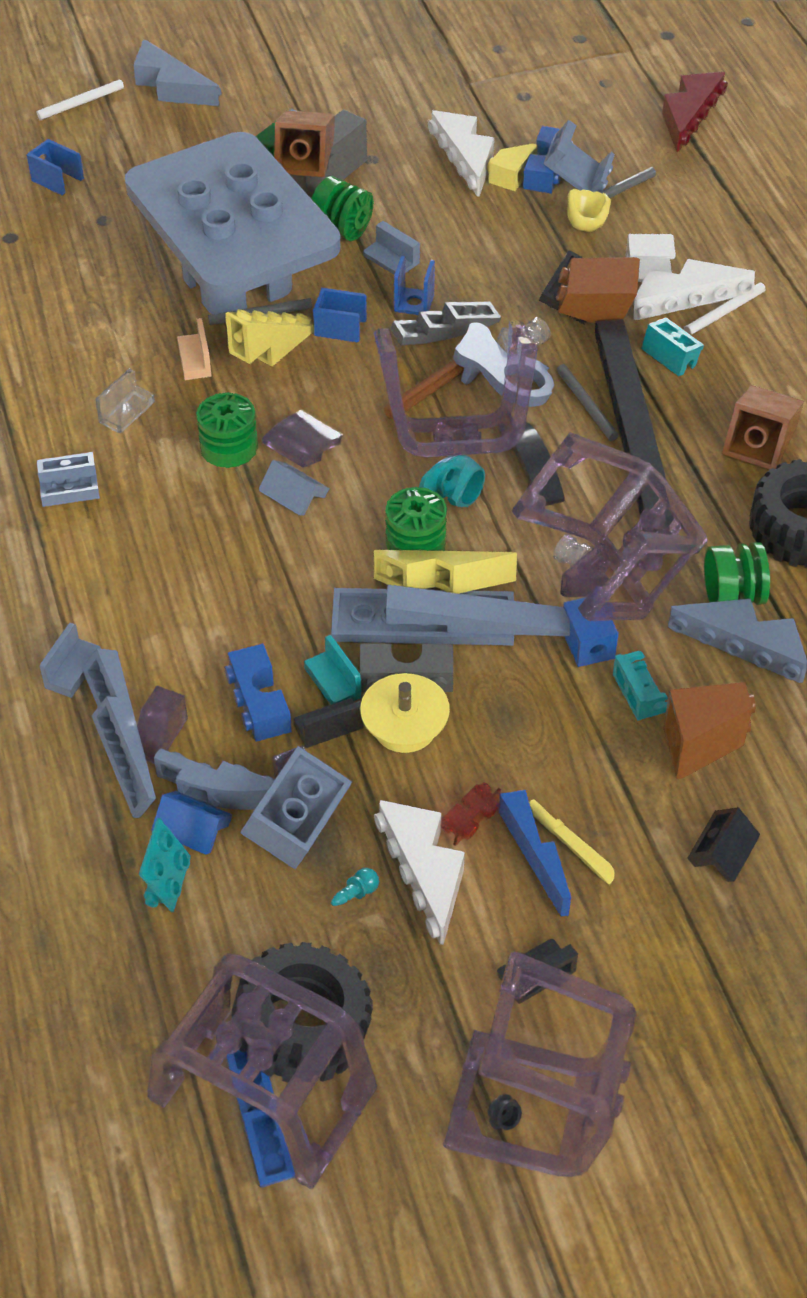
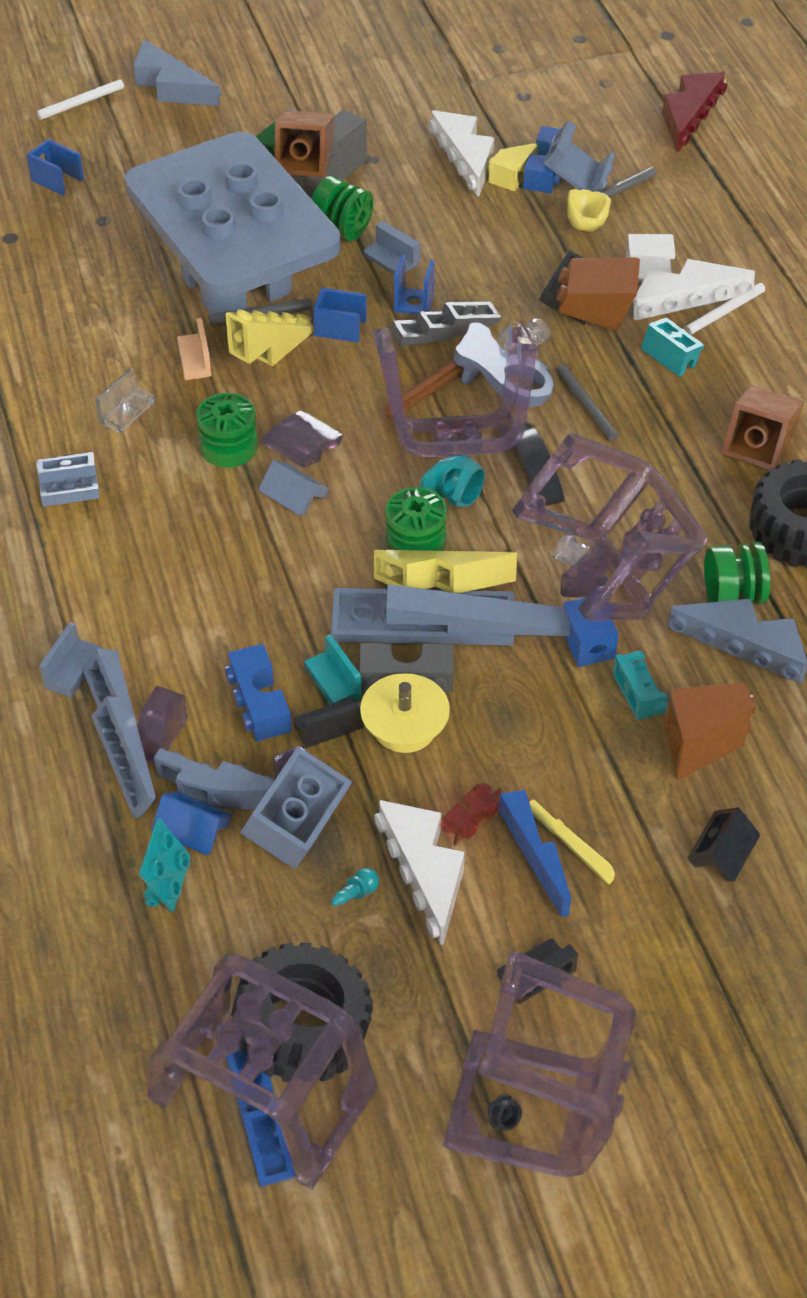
black beam [595,319,678,539] -> none

